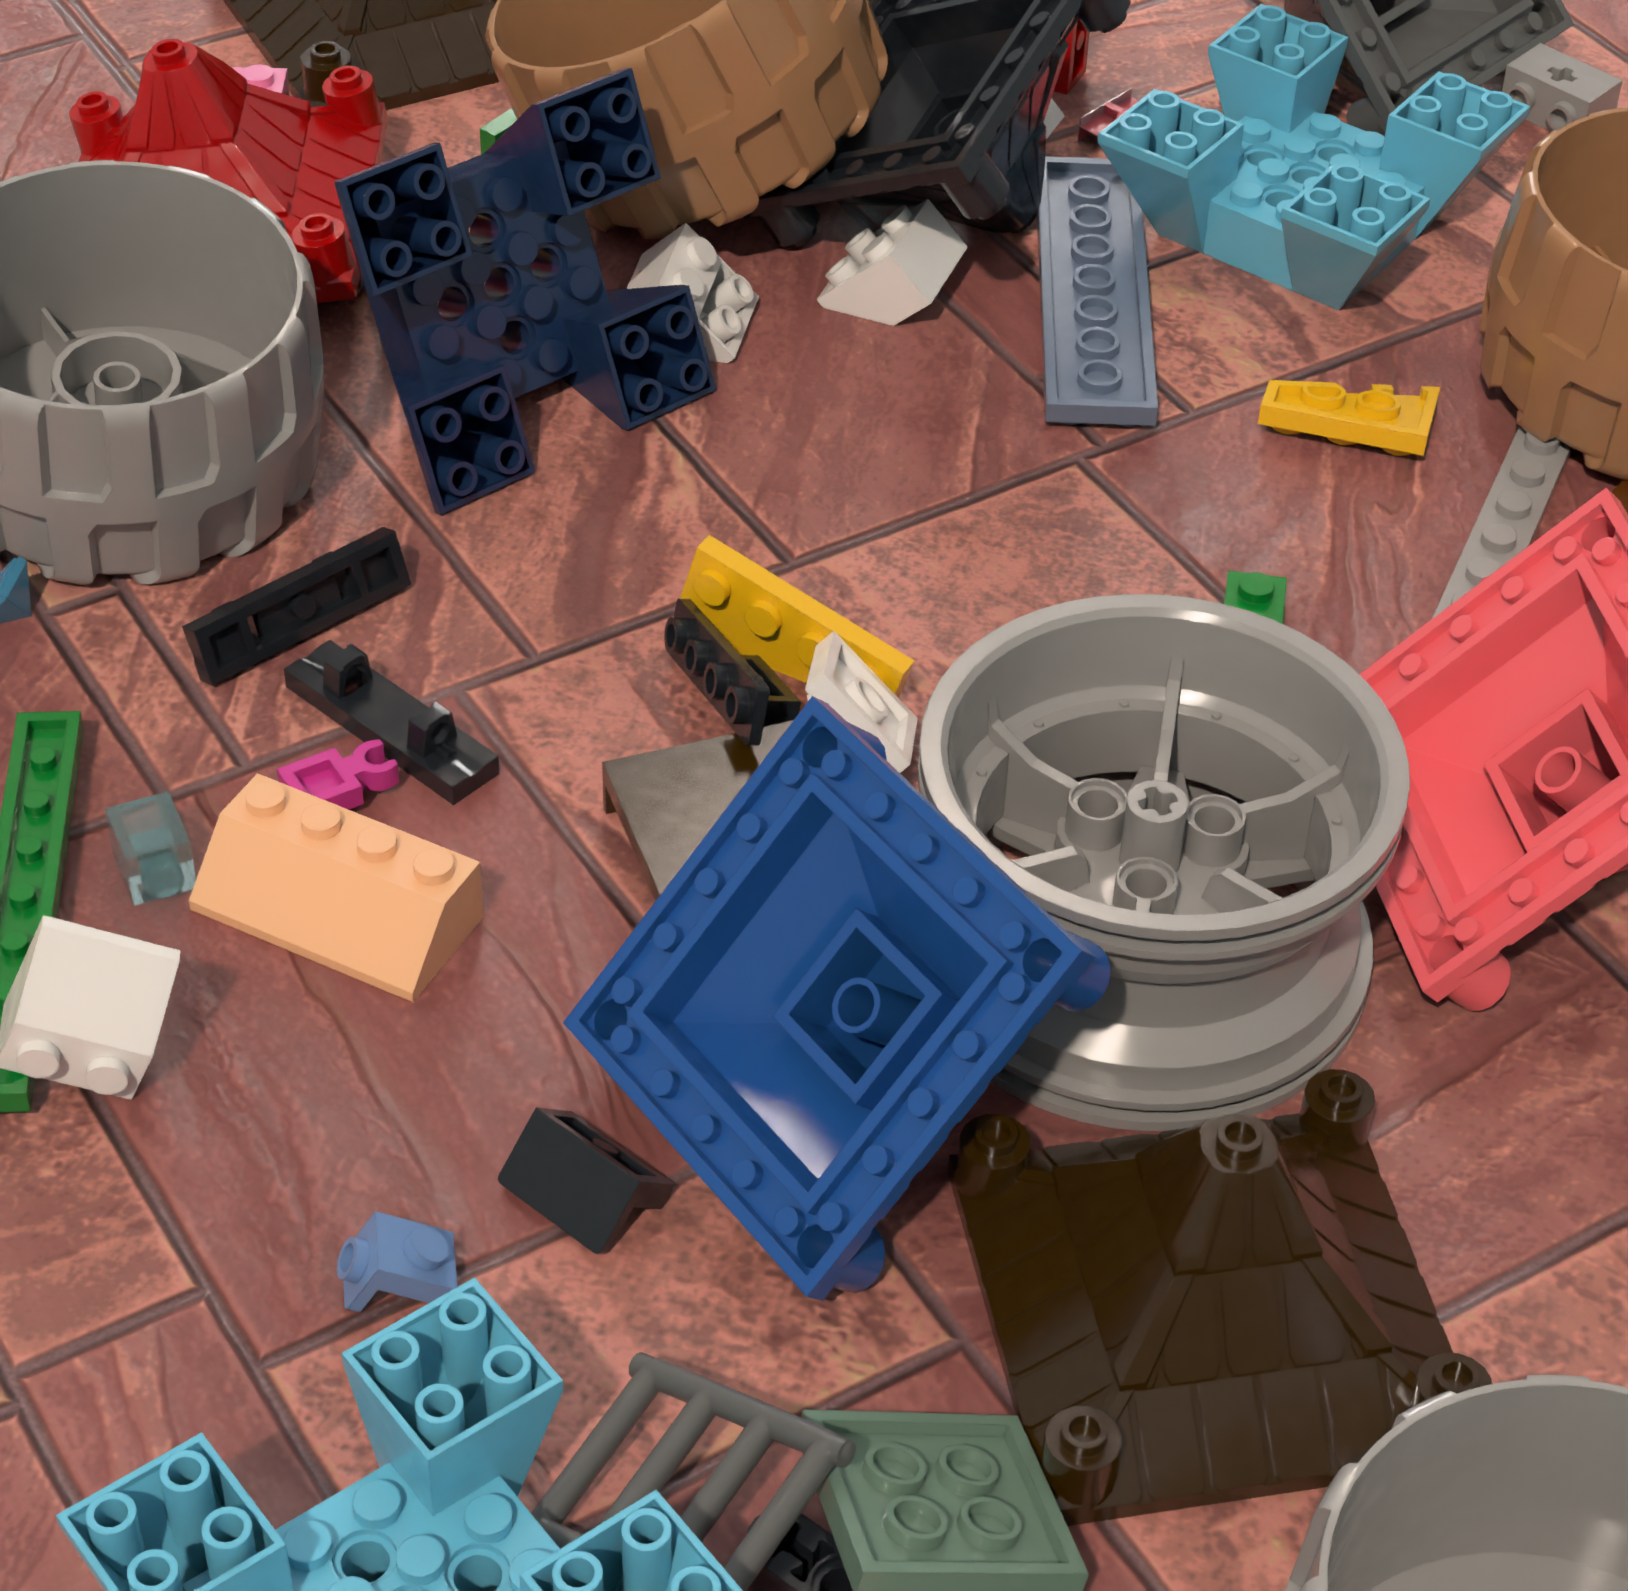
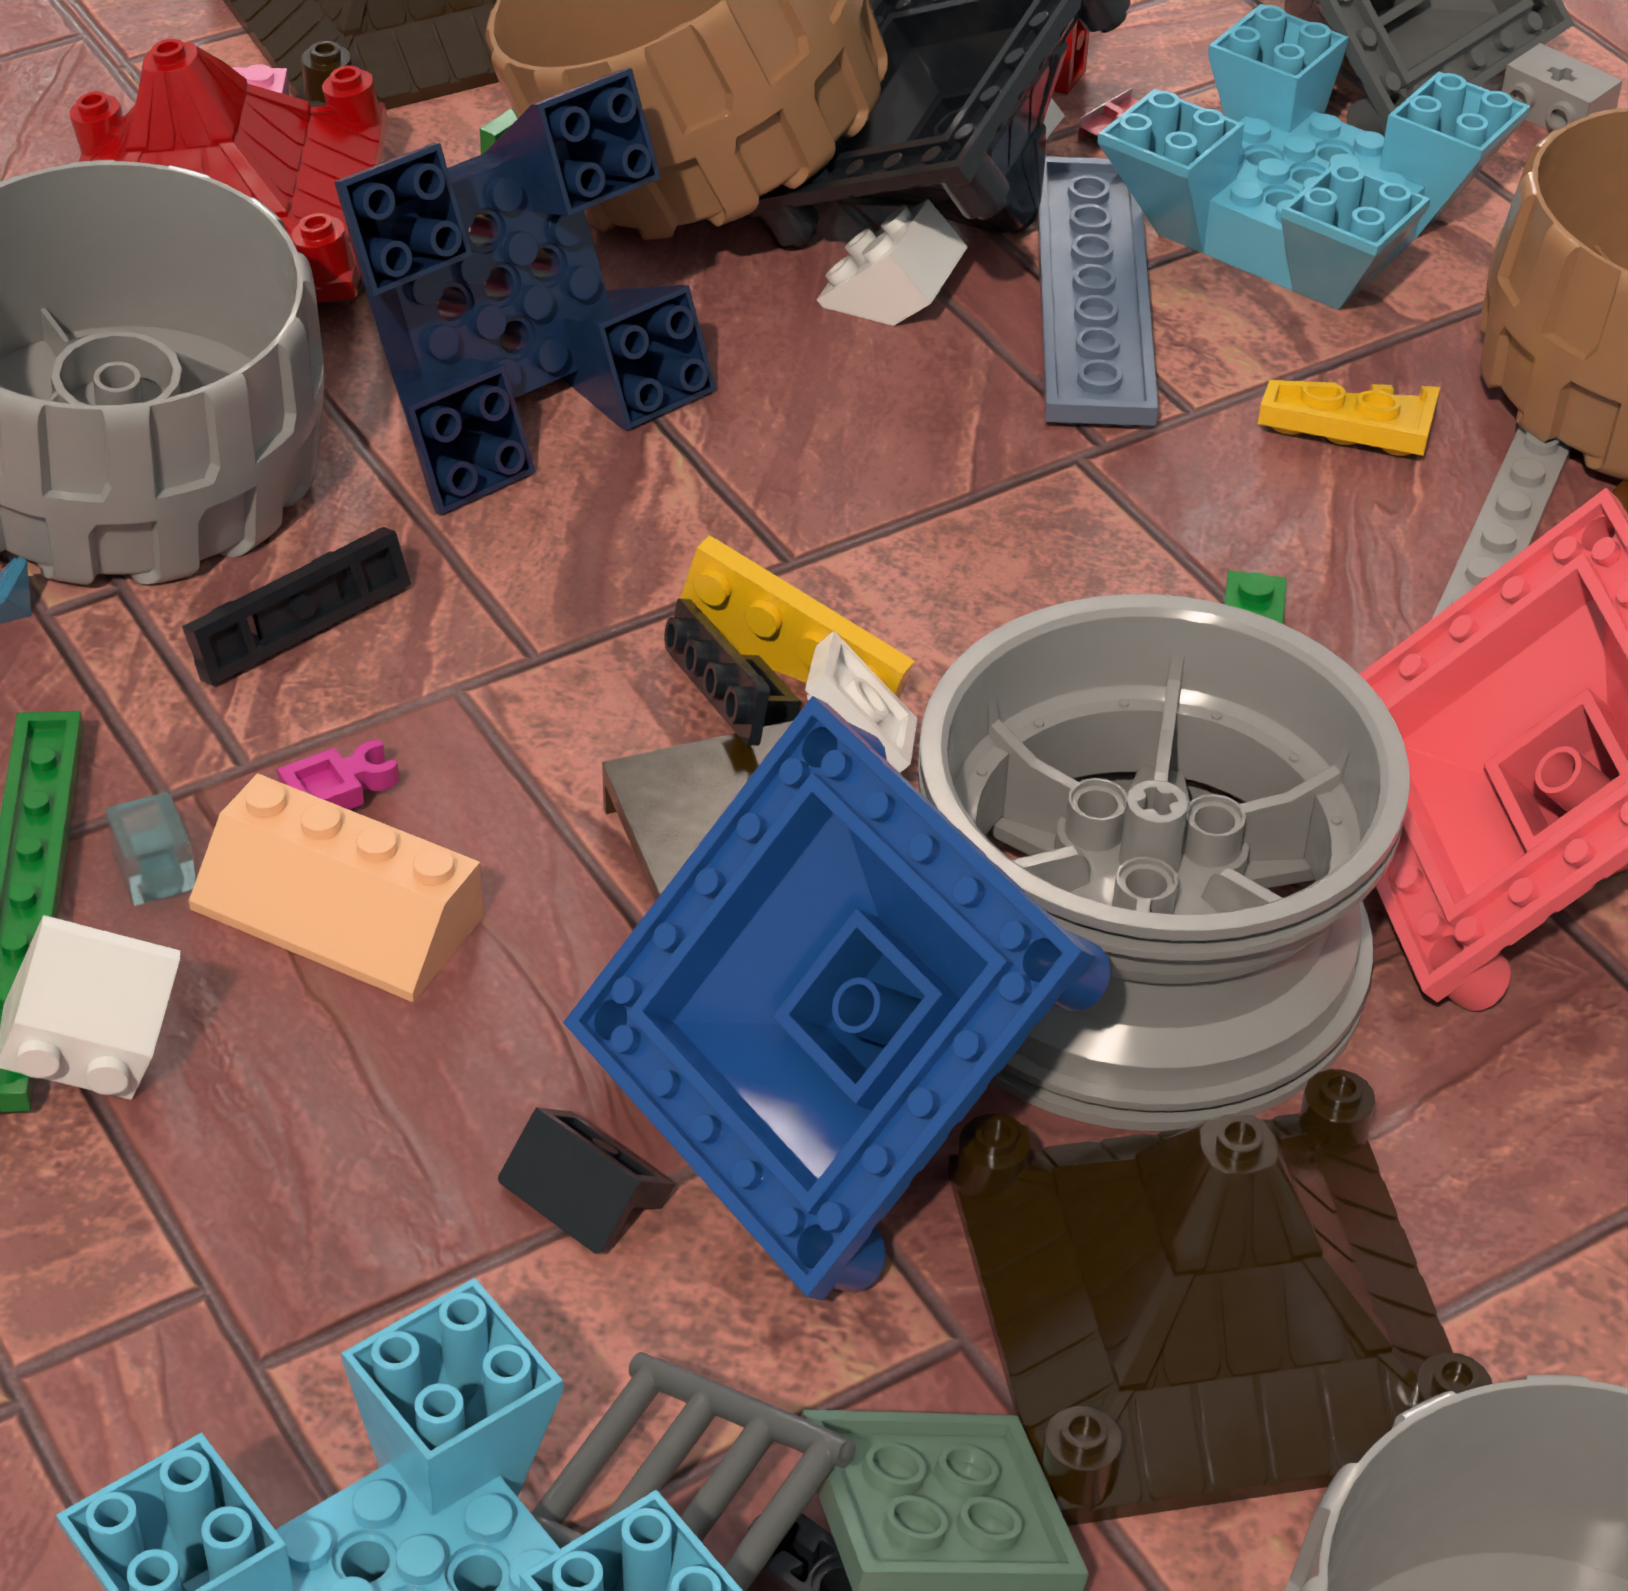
black hinge [284,640,500,805] -> none
medium blue bracket [337,1211,457,1312] -> none
white slope [627,223,759,363] -> none

